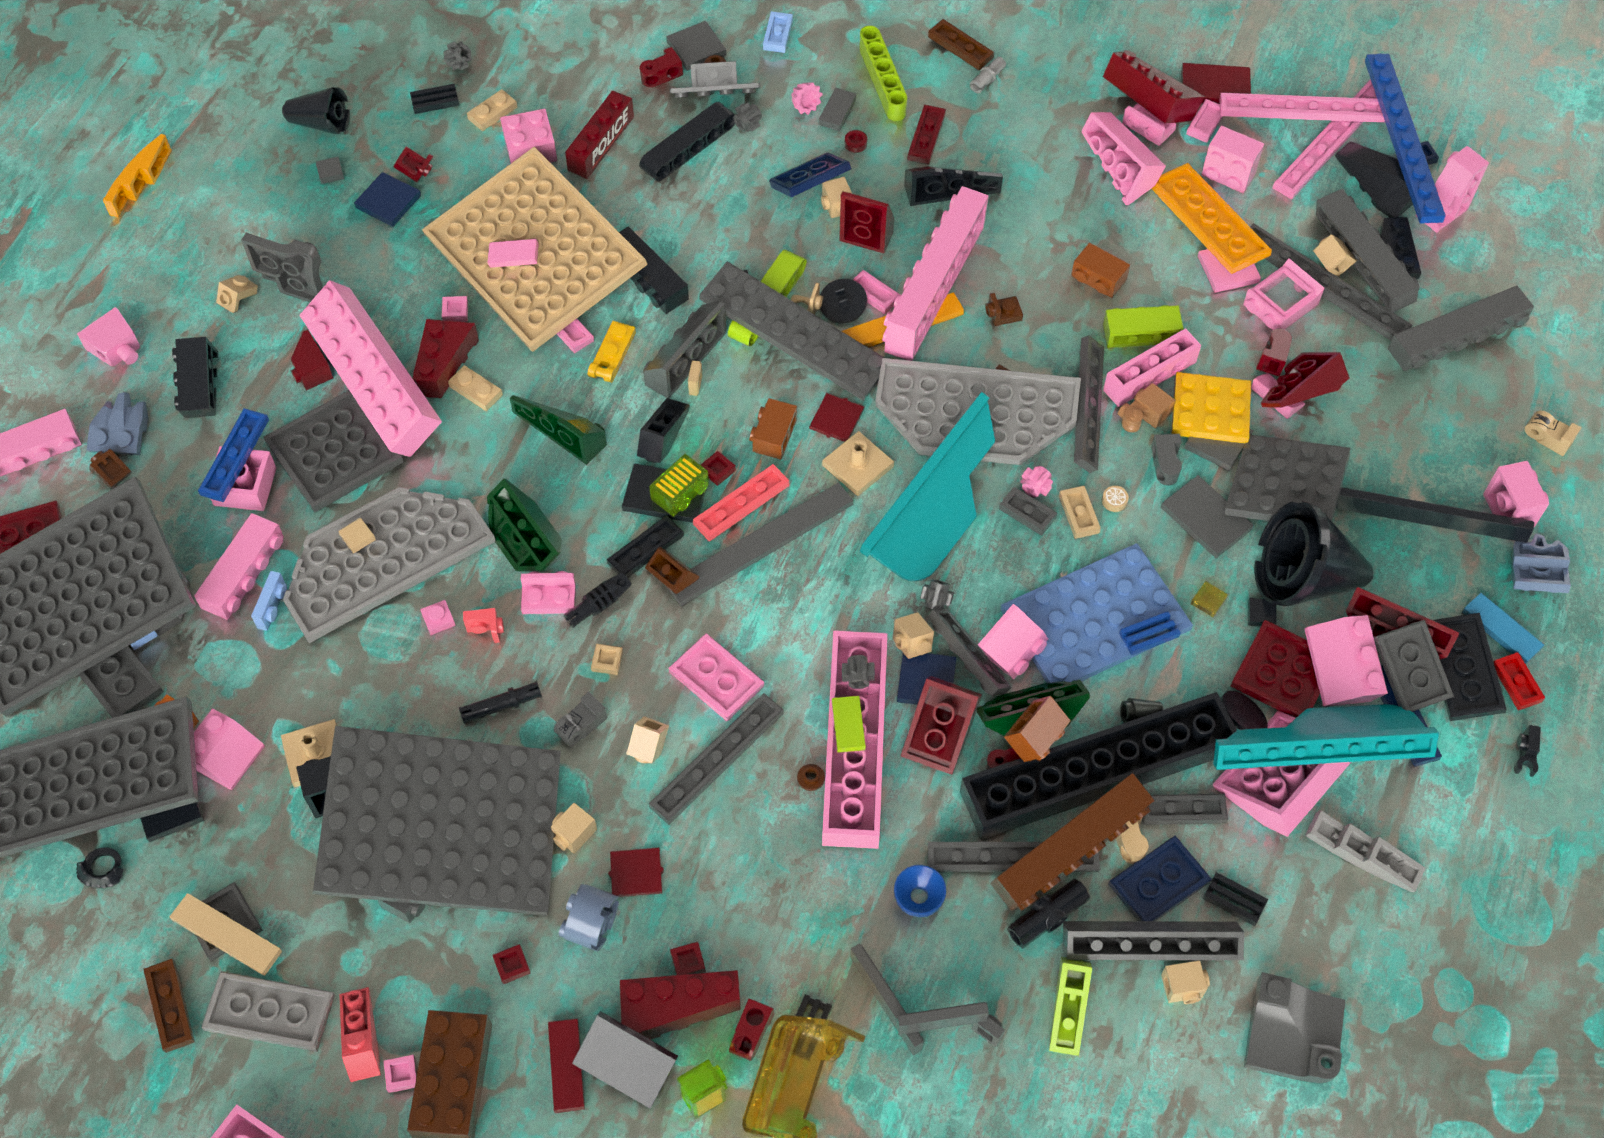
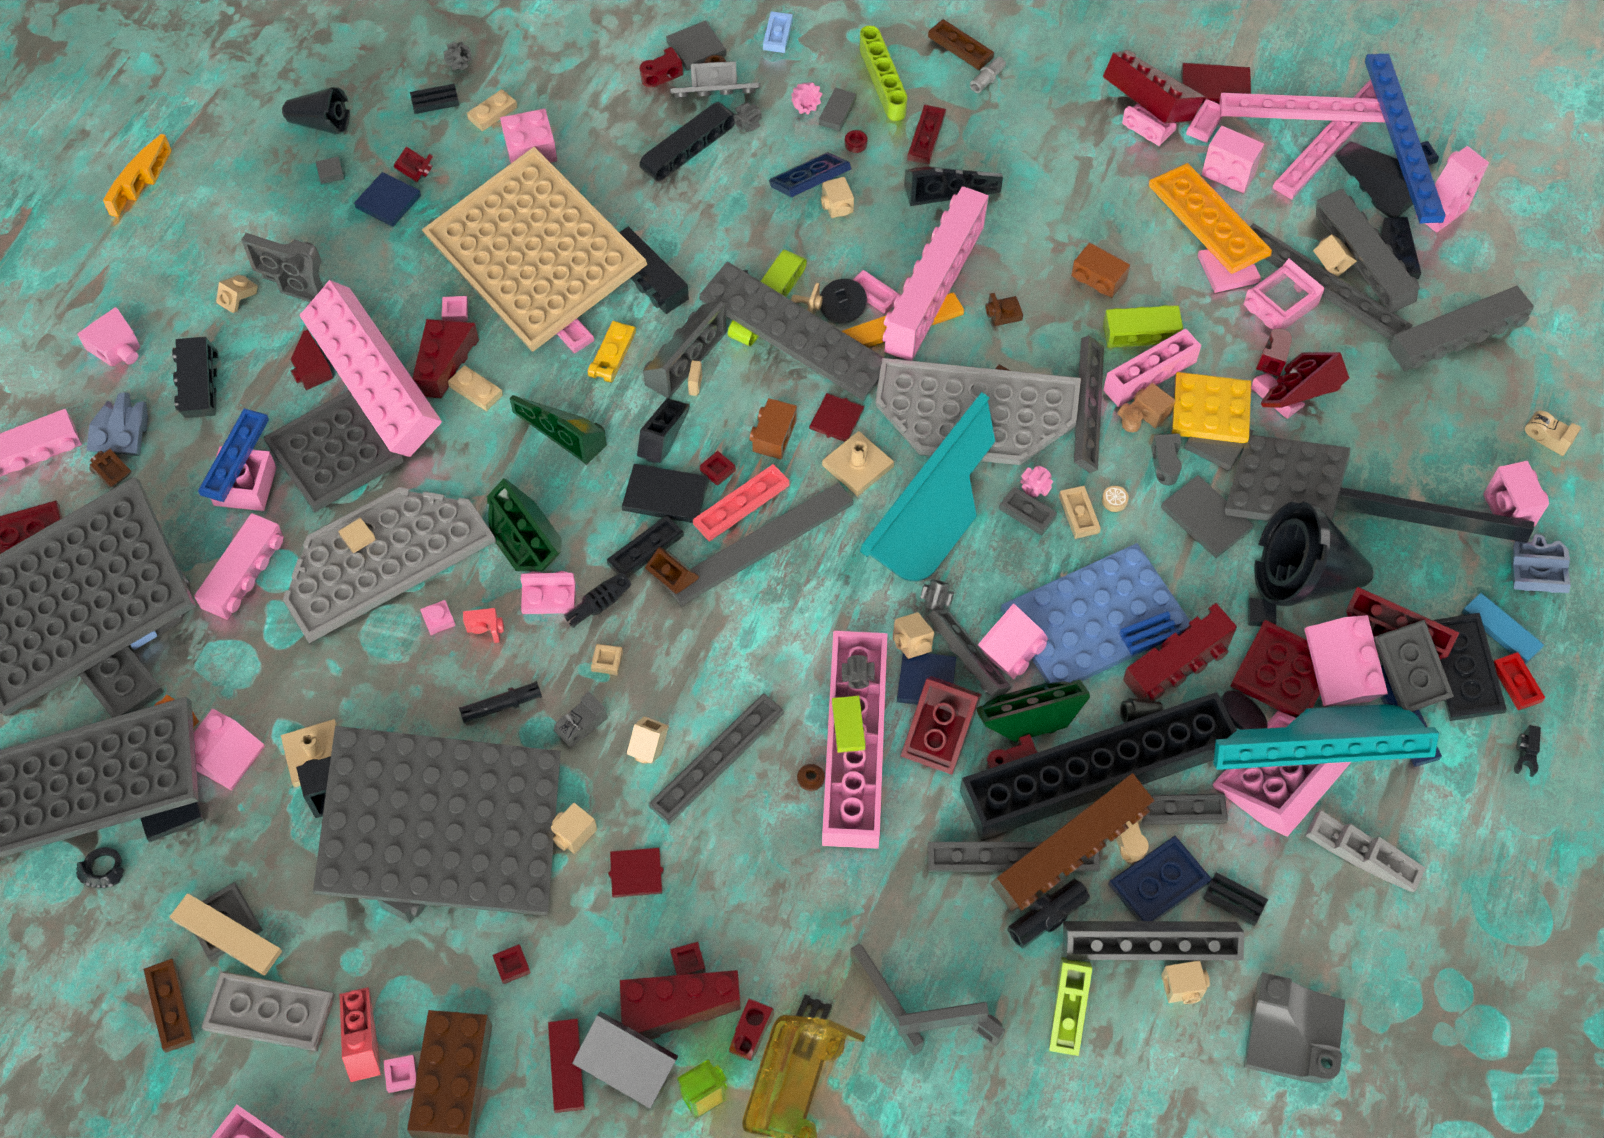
light blue plate [251,571,287,631] -> none
bright pink tile [488,239,538,268] -> none
sand blue brick [559,884,619,952] -> none
dark red brick [565,90,634,179] -> none
clear neon green brick [649,454,709,517] -> none
bright pink tile [669,633,764,722] -> none
dark red slope [839,191,894,254] -> none
blue piece [894,865,946,917] -> none
brick [1004,696,1071,762] -> none
bright pink wedge [1081,112,1166,205] -> none
clear yellow tile [1191,581,1228,617] -> none
none -> dark red wedge [1123,603,1237,701]

